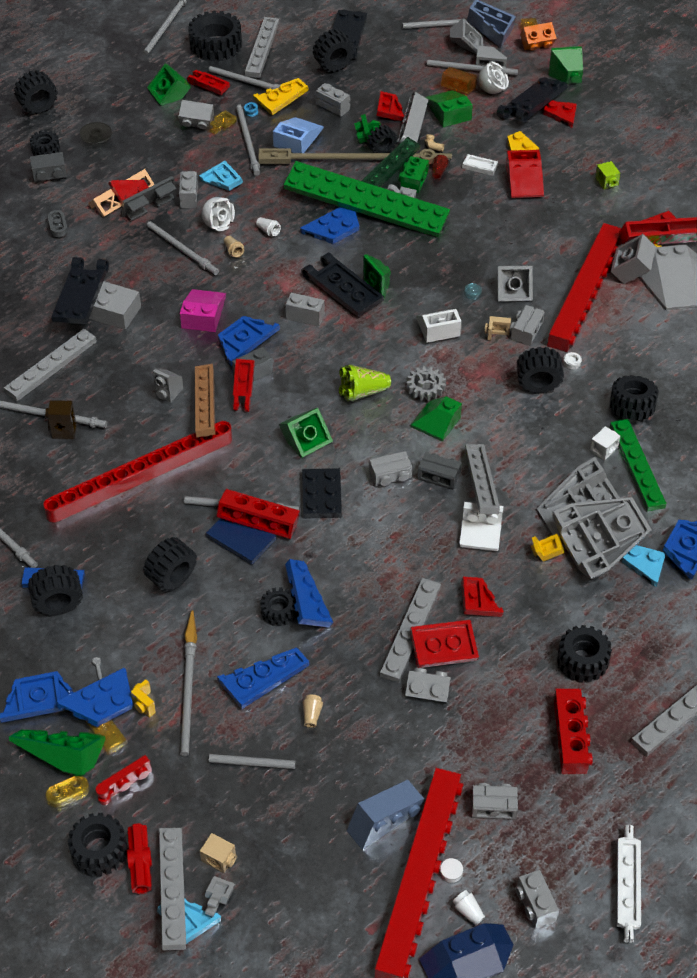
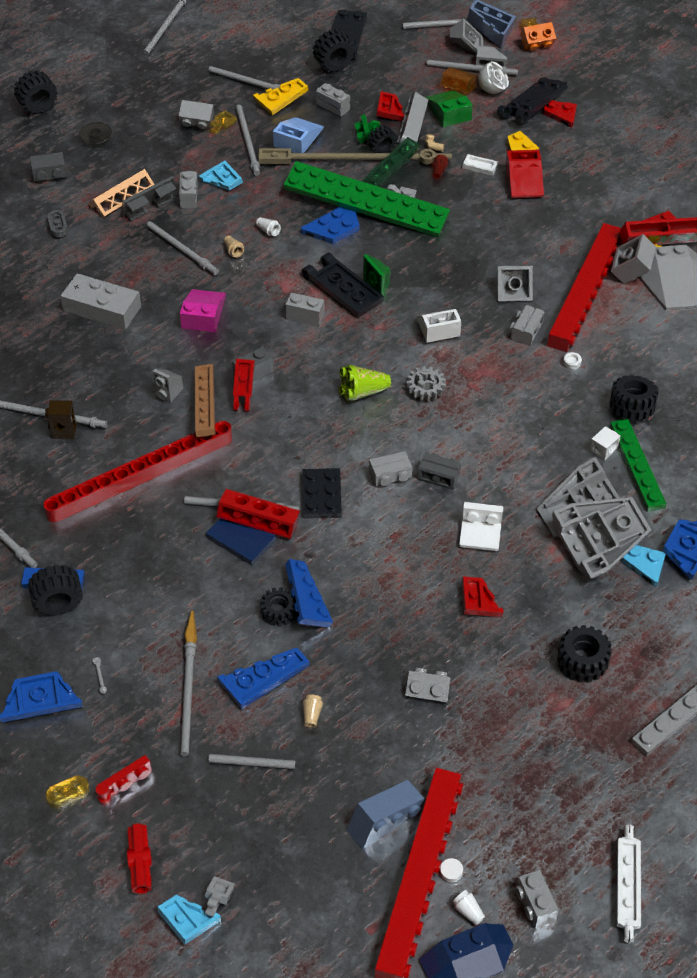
light grey plate [4,329,97,401] -> none
green wedge [9,729,105,776] -> none
black tyre [30,130,60,156] -> none
black hinge [51,257,109,324] -> none
blue wing [56,668,133,727] -> none
black tyre [68,813,127,876] -> none
clear yellow plate [86,720,127,755] -> none
red wing [108,180,149,205] -> none
yellow bracket [131,679,156,718] -> none
black tyre [143,537,197,592] -> none
green slope [147,63,191,105] -> none
light grey plate [159,828,186,950] -> none
red hinge [187,70,230,95] -> none
black tyre [188,11,242,61] -> none
tan brick [200,833,237,873] -> none
white cylinder [201,197,235,231] -> none
blue wing [218,316,280,366] -> none
dark azure bush [244,102,258,117] -> none
light grey plate [245,17,279,78] -> none
green slope [279,408,333,458] -> none
light grey plate [380,578,441,683] -> none
green brick [398,156,429,193] -> none
red plate [410,620,479,668] -> none
green slope [411,396,462,442] -> none
clear light blue plate [465,283,482,299] -> none
light grey plate [465,444,500,515] -> none
light grey brick [472,783,518,819] -> none
tan bracket [485,316,511,341] -> none
black tyre [517,347,564,394] -> none
yellow bracket [531,534,564,562] -> none
green slope [548,46,583,84] -> none
red brick [554,689,593,774] -> none
lime brick [595,161,620,189] -> none

